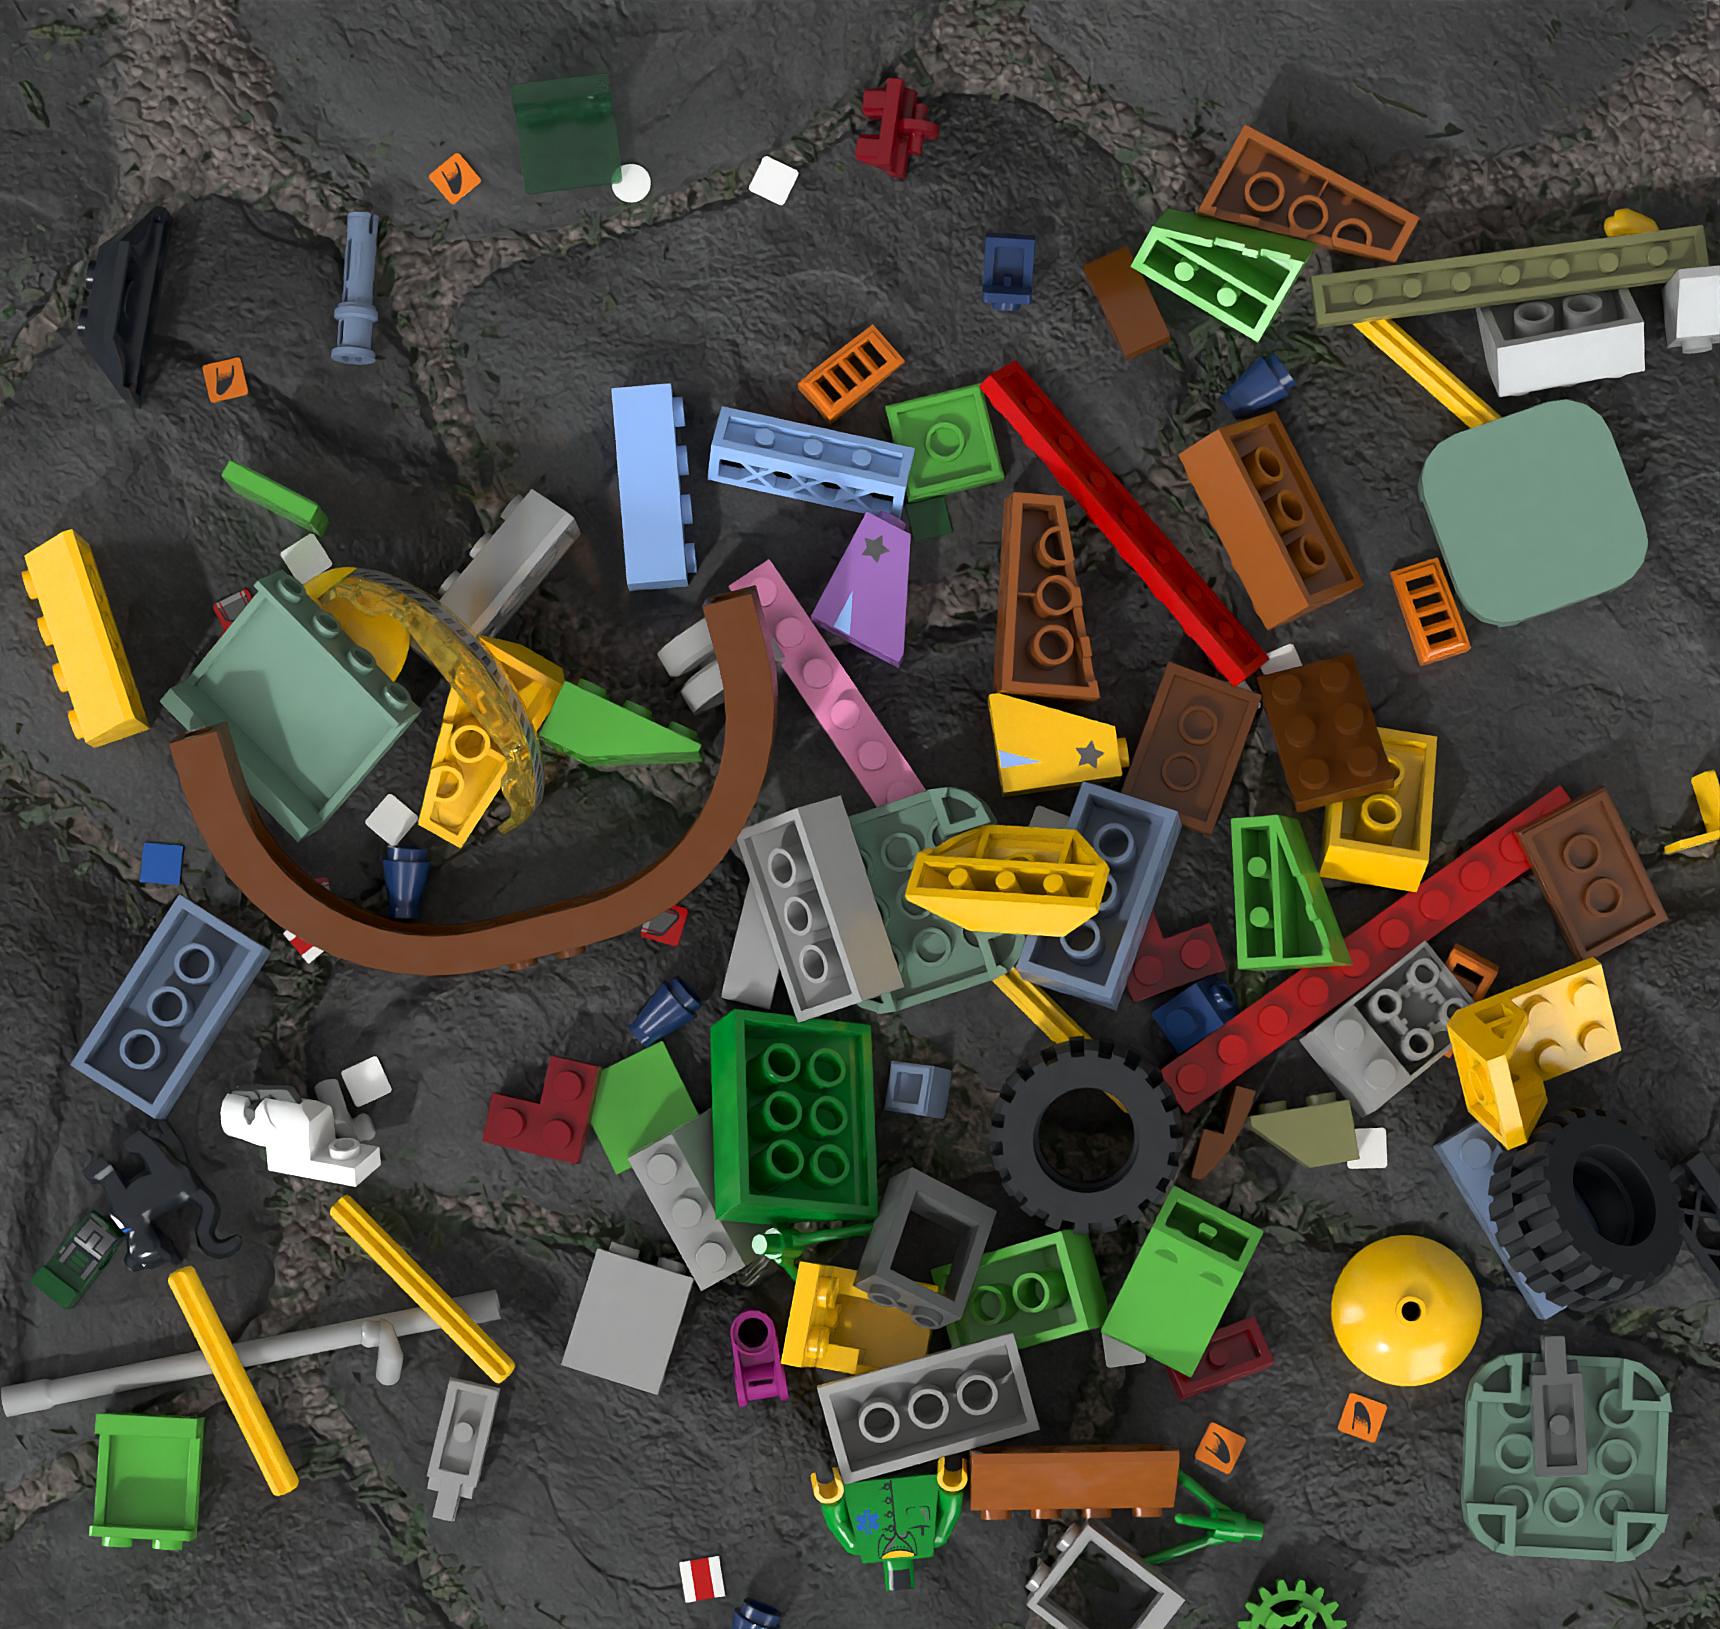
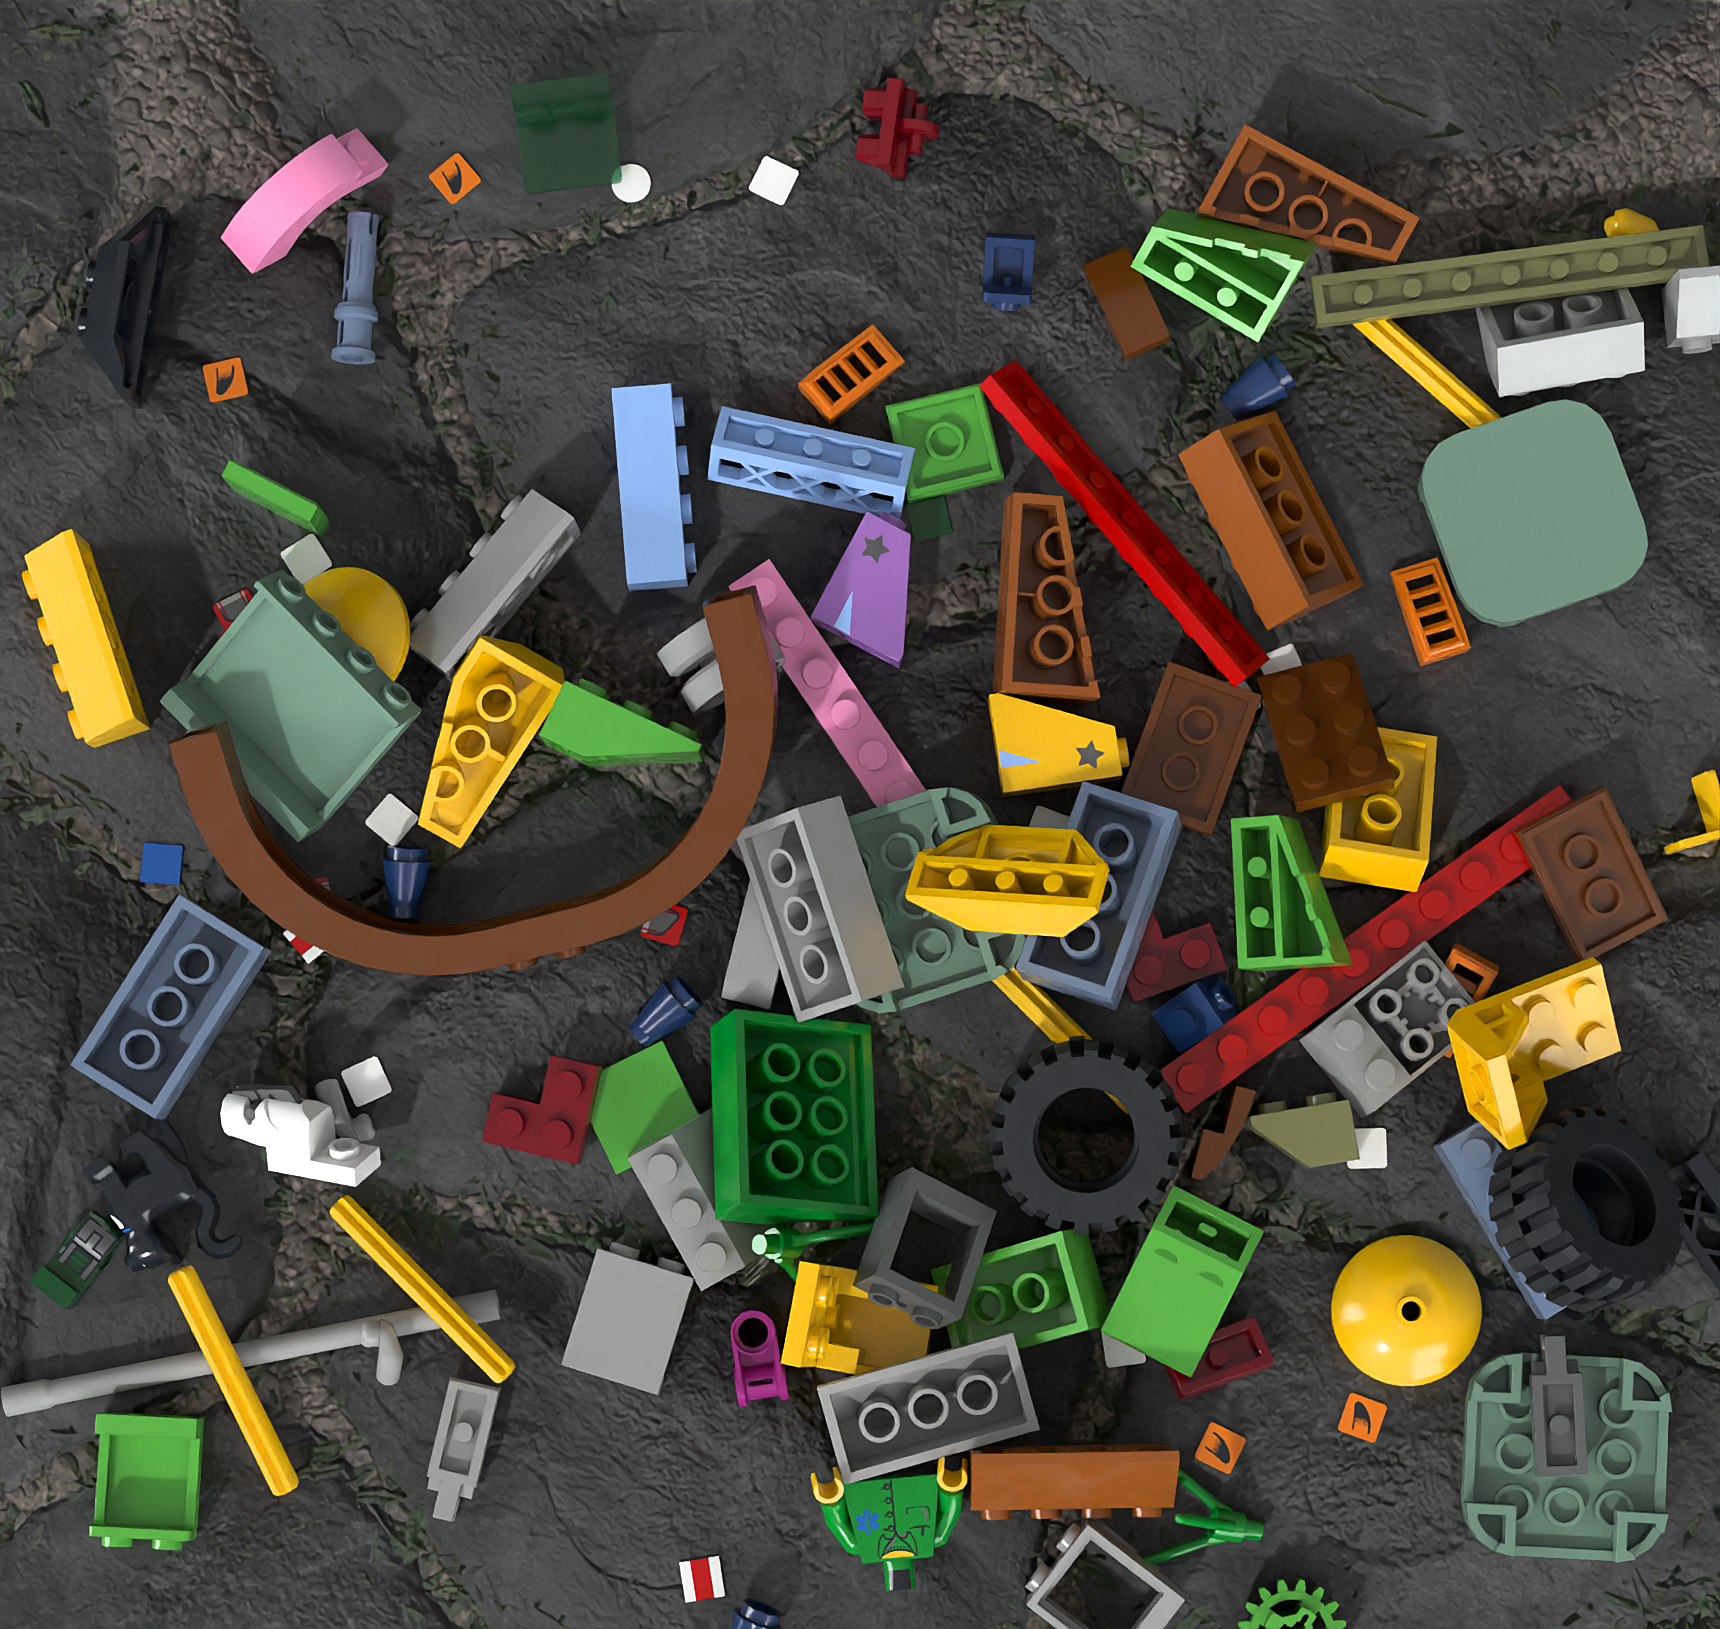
clear yellow windscreen [317,568,545,835] -> none
sand blue slope [884,1061,951,1119] -> none
none -> bright pink arch [221,128,389,274]

